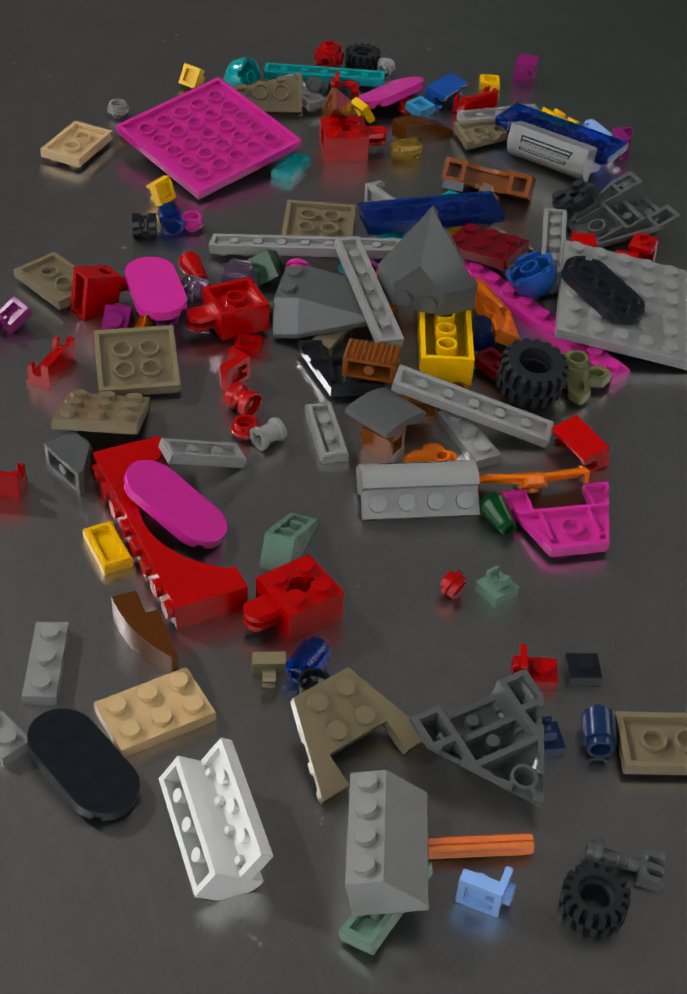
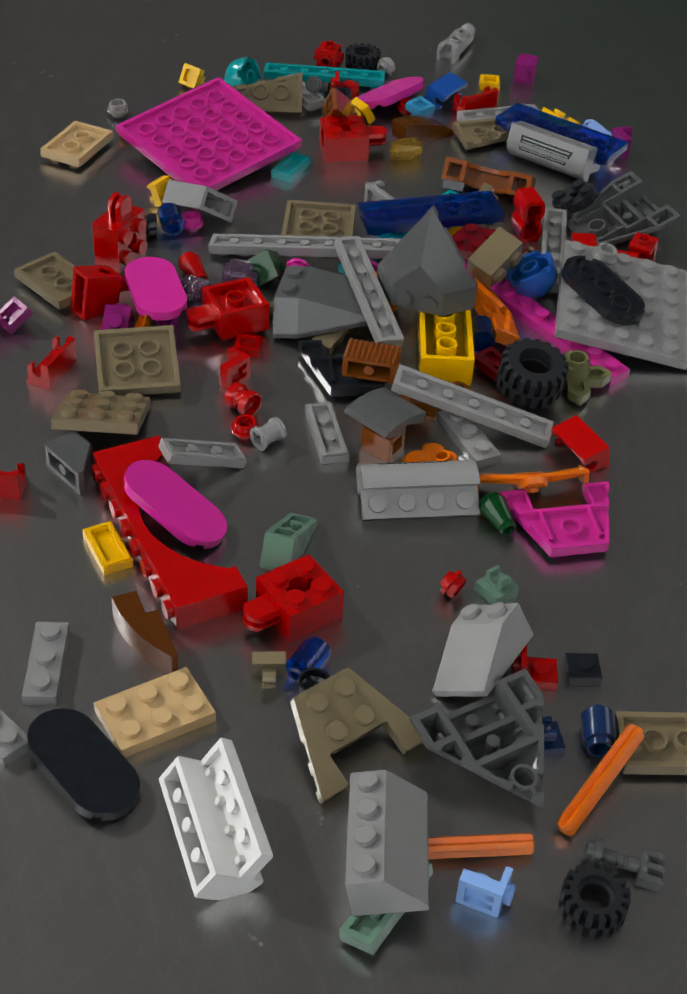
none -> red brick [92,192,147,273]
none -> light grey slope [162,180,238,223]
none -> light grey slope [432,602,534,697]
none -> light grey plate [437,23,476,64]
none -> dark tan piece [467,226,523,288]
none -> red brick [511,187,545,242]
none -> orange axle [556,724,645,836]
none -> light grey plate [593,243,617,265]

